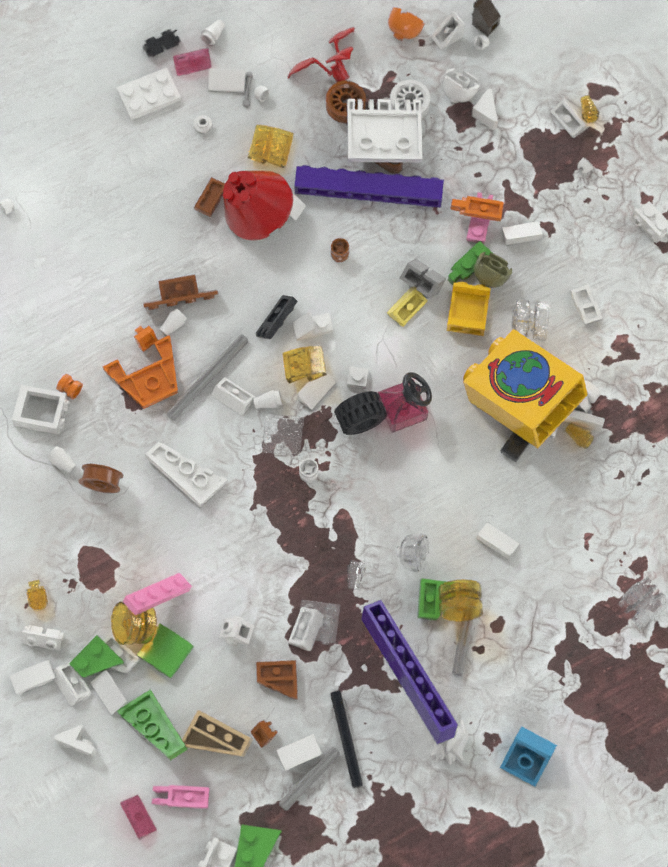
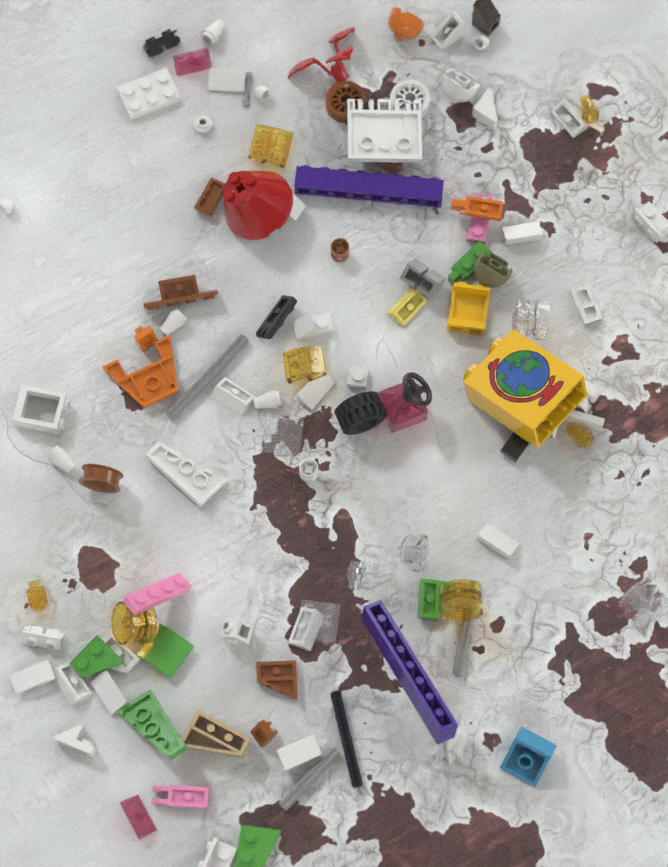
orange wheel [56,374,83,399] -> none

